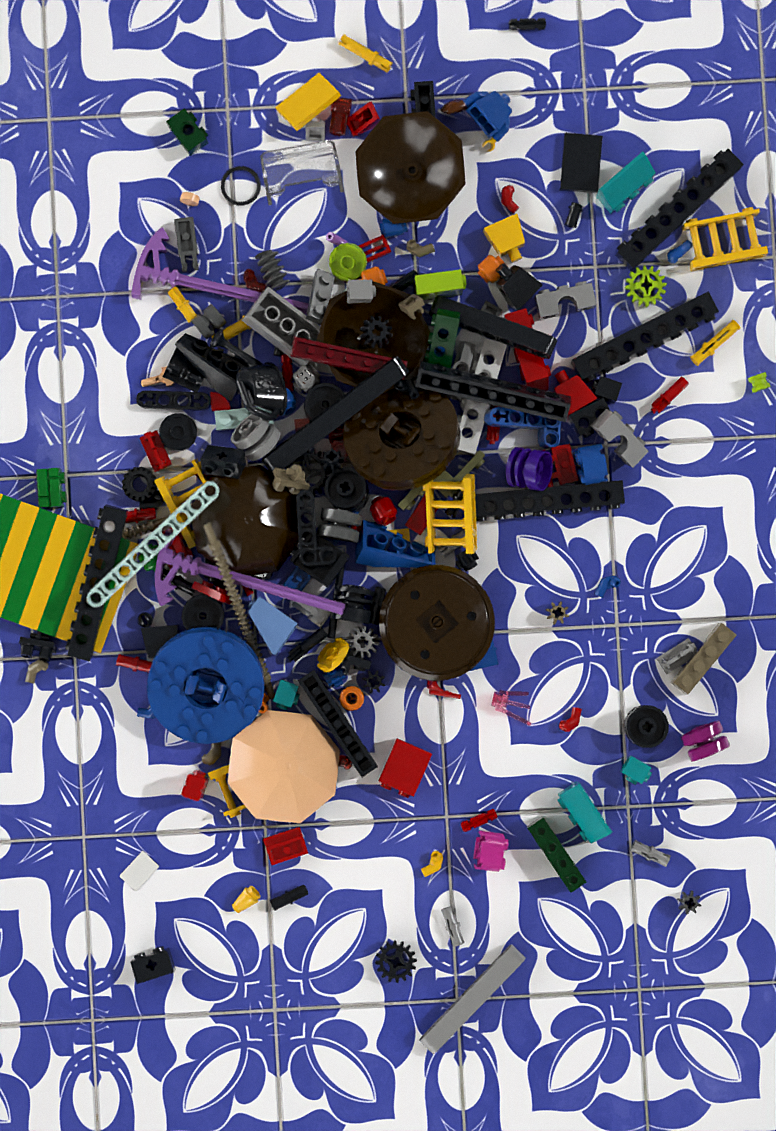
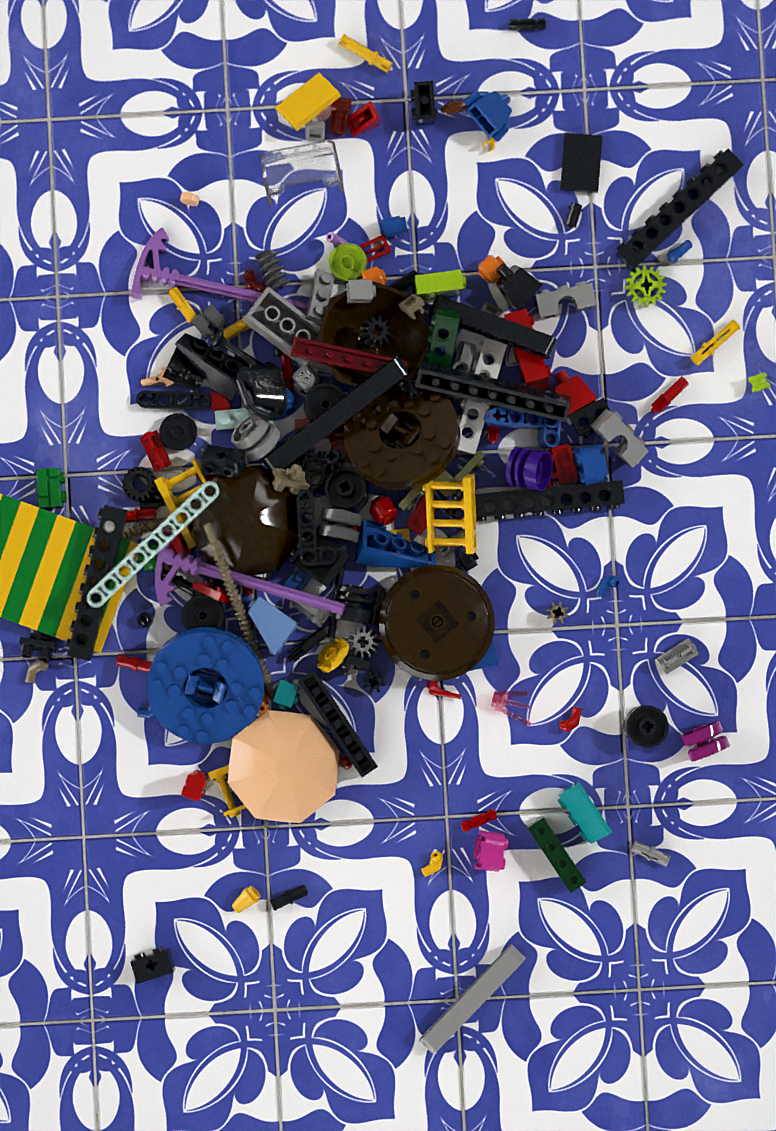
white sticker [120,851,159,891] -> none
black torso [141,625,179,658] -> none
dark green brick [166,108,208,156] -> none
dark grey hinge [174,217,199,272] -> none
dark tan arm [202,742,221,765] -> none
black tyre [221,166,261,206] -> none
red plate [263,826,308,865] -> none
blue gear [323,665,346,688] -> none
orange head [339,686,364,711] -> none
dark brown piece [355,111,466,224] -> none
black gear [375,940,417,983] -> none
red brick [378,738,432,798] -> none
dark tan arm [406,239,435,257] -> none
light grey pin [441,906,465,947] -> none
yellow torso [483,213,525,263] -> none
red arm [501,185,520,214] -> none
black brick [571,291,719,383] -> none
black brick [591,376,622,404] -> none
teal slope [596,152,656,214] -> none
teal brick [620,755,652,785] -> none
dark tan arch [670,623,737,695] -> none
dark grey gear [677,890,702,915] -> none
yellow fence [682,207,768,271] -> none

